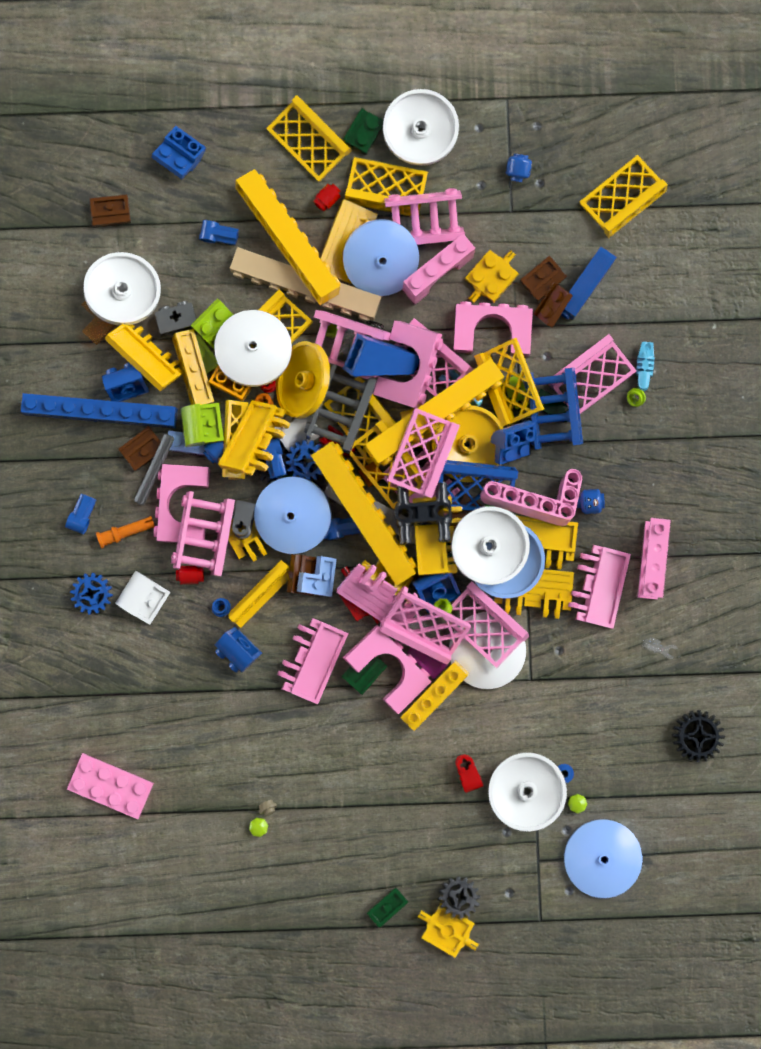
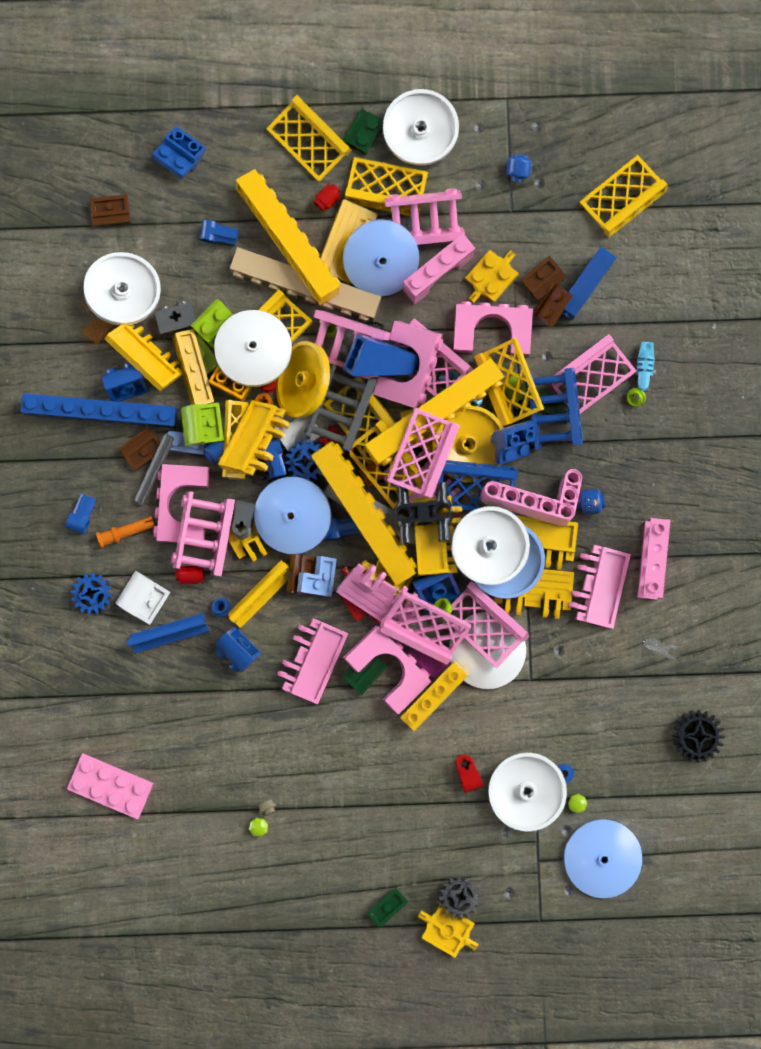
none -> blue fence [127,613,209,654]

